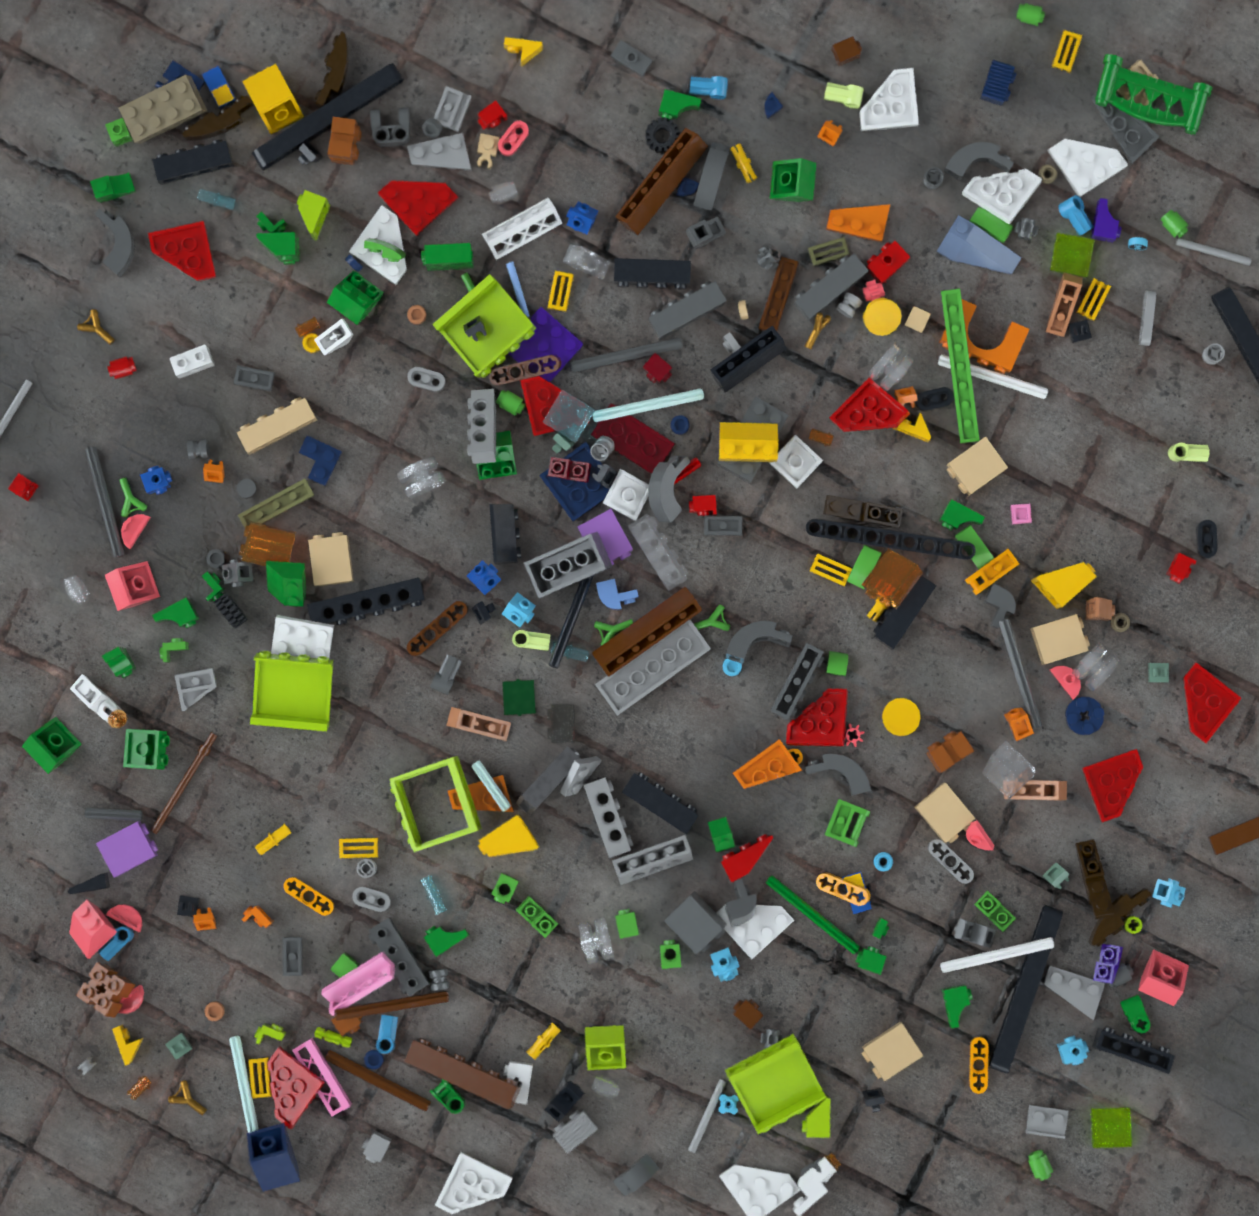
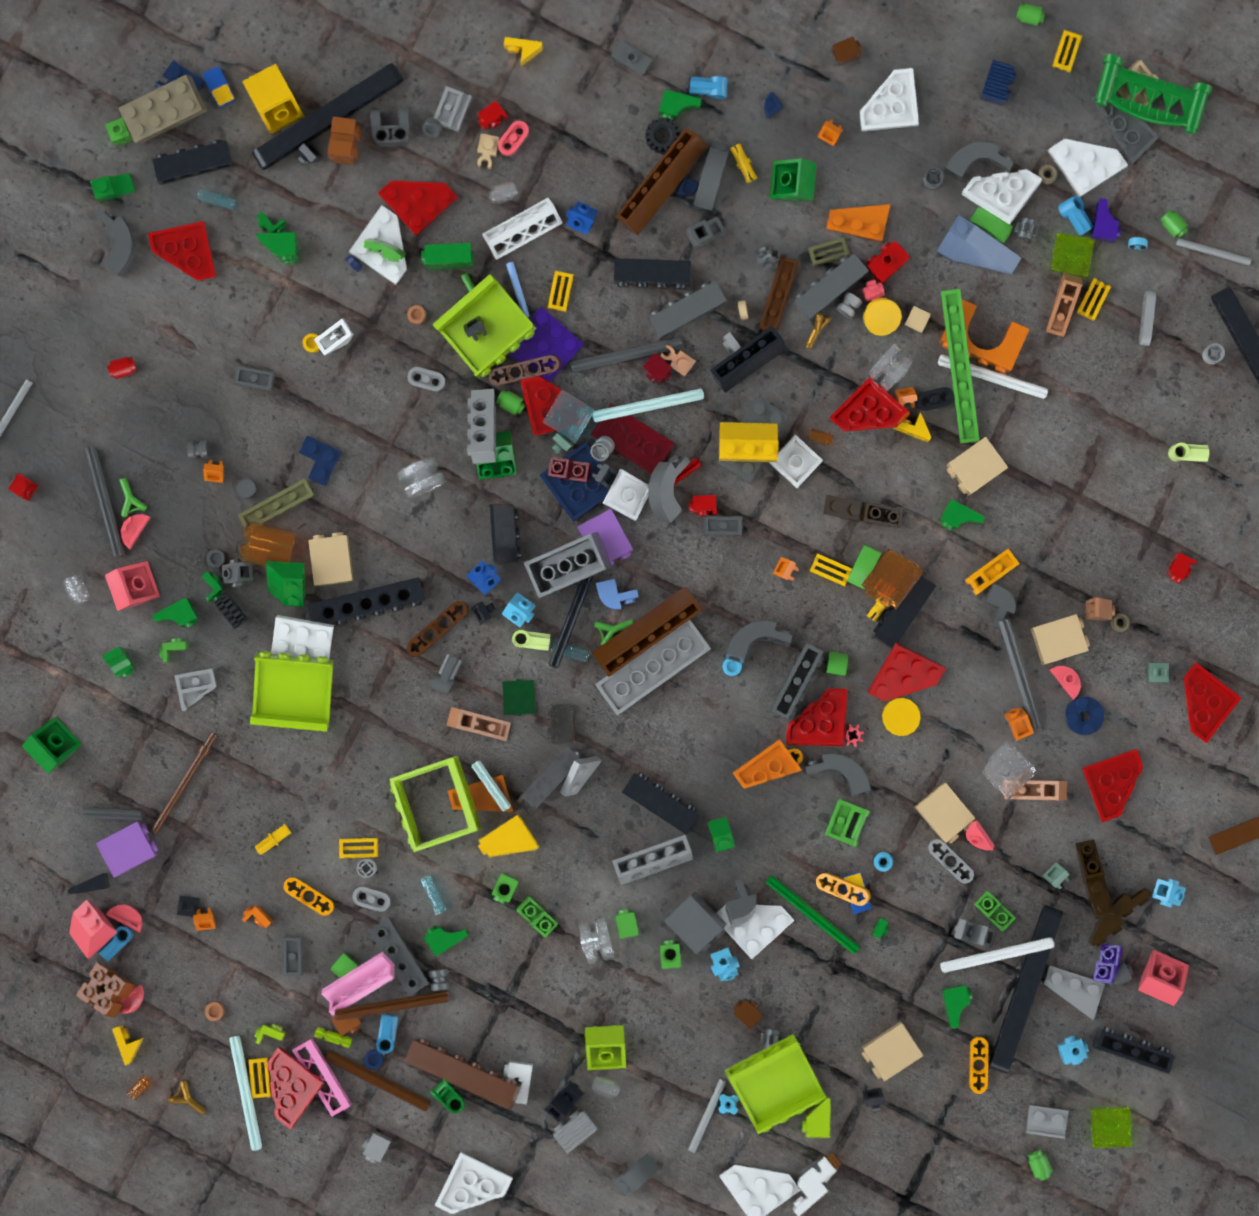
white plate [70,674,127,728] -> none
pearl gold piece [77,309,115,345] -> none
light grey bush [77,1056,97,1075] -> none
green plate [123,729,170,770] -> none
blue brick [140,466,172,495] -> none
sand green tile [165,1033,193,1060] -> none
white brick [169,345,215,379] -> none
dark brown slope [182,94,254,141] -> none
tan brick [237,397,317,455] -> none
dark blue slope [247,1123,300,1192] -> none
clear orange pin [295,317,320,338] -> none
lime slope [297,190,330,241] -> none
dark brown slope [315,31,349,108] -> none
green slope [327,270,384,325] -> none
light grey wing [407,133,472,171] -> none
yellow pin [526,1023,561,1060] -> none
clear arch [563,245,610,279] -> none
light grey brick [584,777,633,858] -> none
clear brick [628,514,689,592] -> none
dark blue tile [670,415,690,435] -> none
bright green piece [694,605,730,631] -> none
red slope [720,833,773,883] -> none
black beam [806,518,976,560] -> none
yellowish green piece [824,82,864,108] -> none
green brick [855,946,887,975] -> none
dark orange brick [925,731,974,772] -> none
bright green slope [955,525,994,569] -> none
bright pink tile [1010,504,1032,525] -> none
yellow slope [1031,562,1097,609] -> none
black tile [1068,319,1092,344] -> none
clear wheel [1072,642,1121,692] -> none
green piece [1120,994,1150,1033] -> none
lime bush [1124,916,1142,934] -> none
black plate [1196,520,1218,559] -> none
none -> nougat plate [660,344,696,376]
none -> orange tile [773,557,799,580]
none -> red plate [867,643,946,701]

